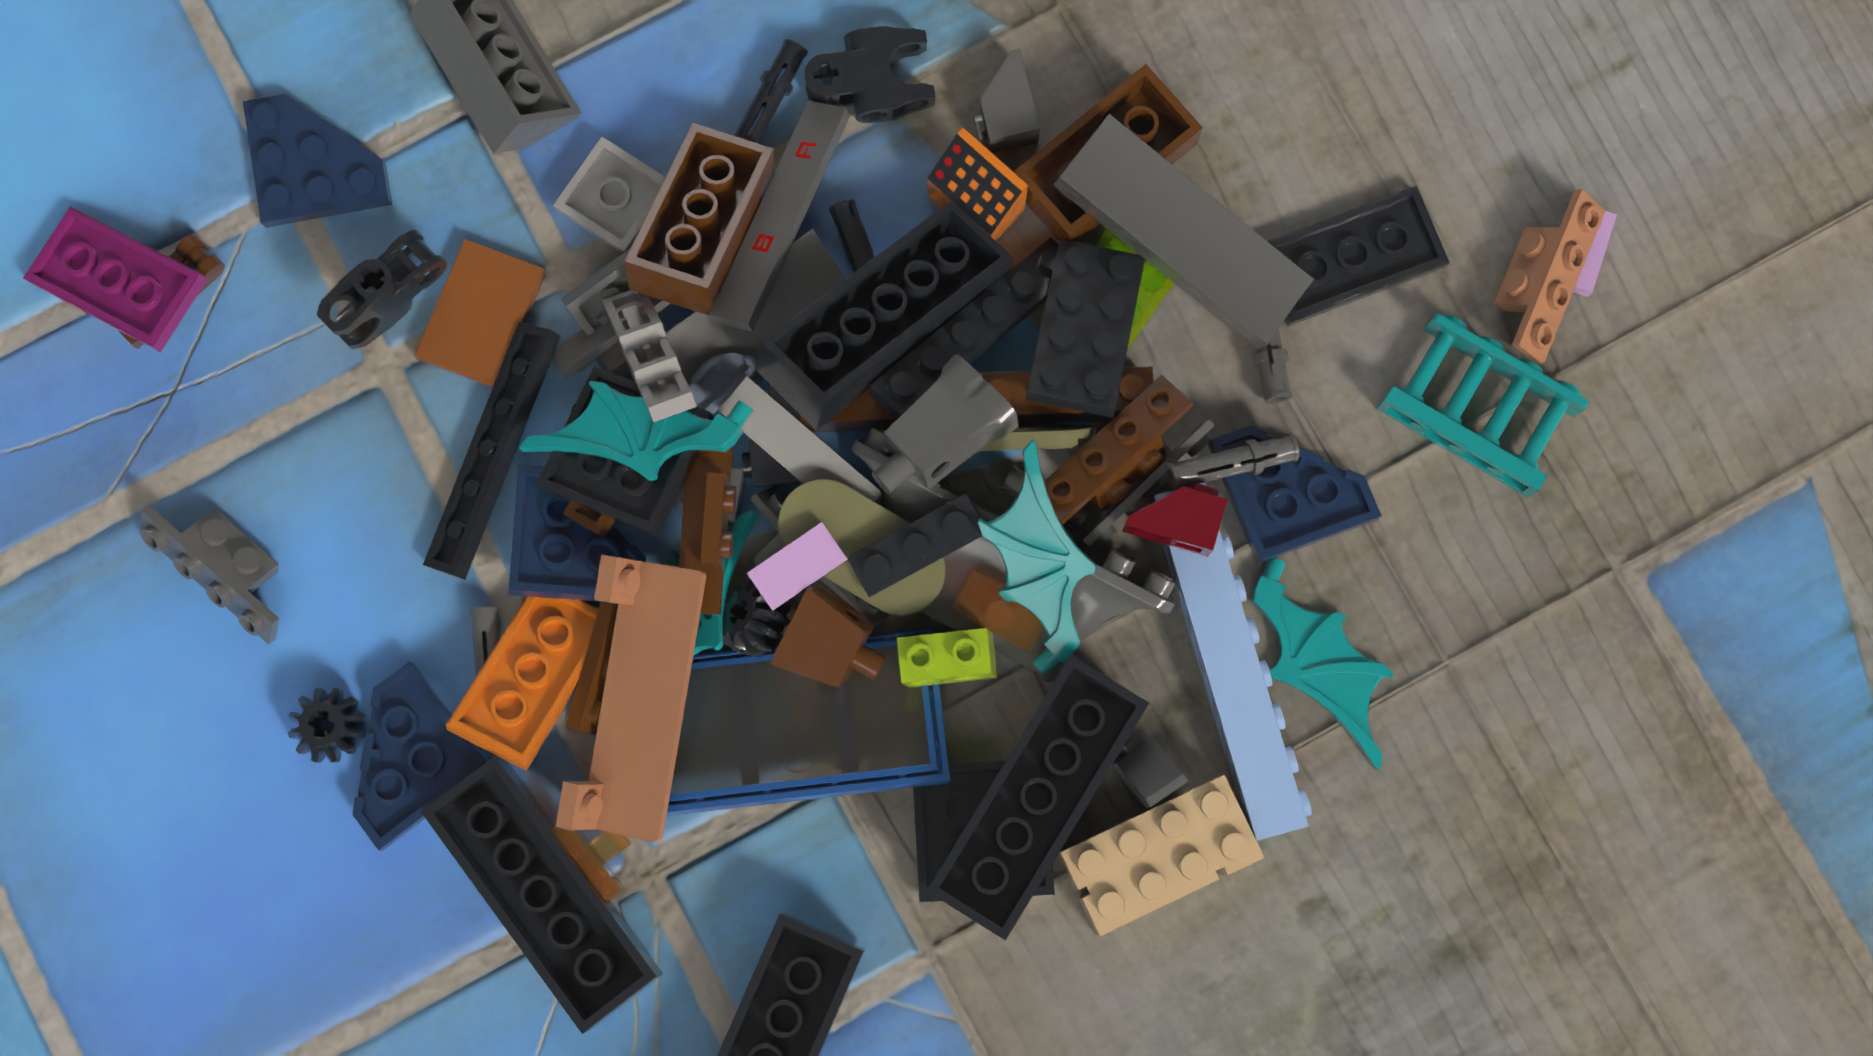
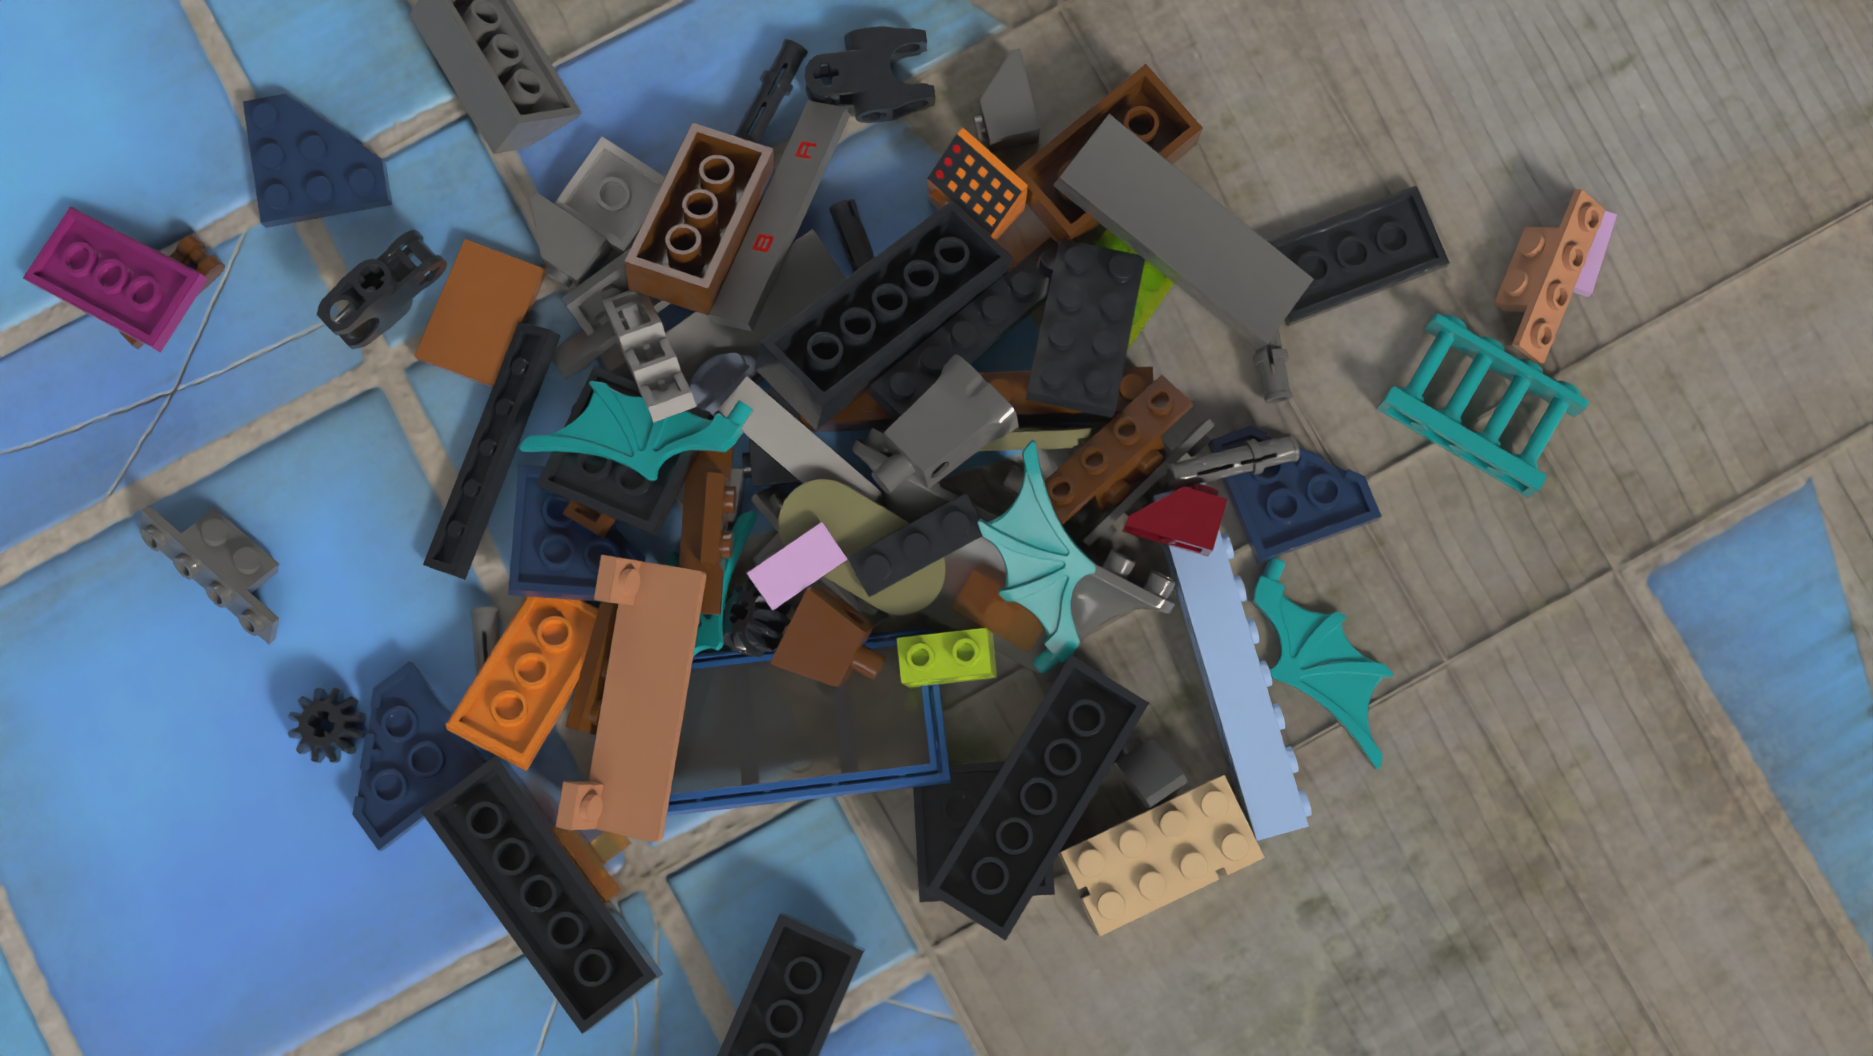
none -> dark grey slope [530,192,613,289]

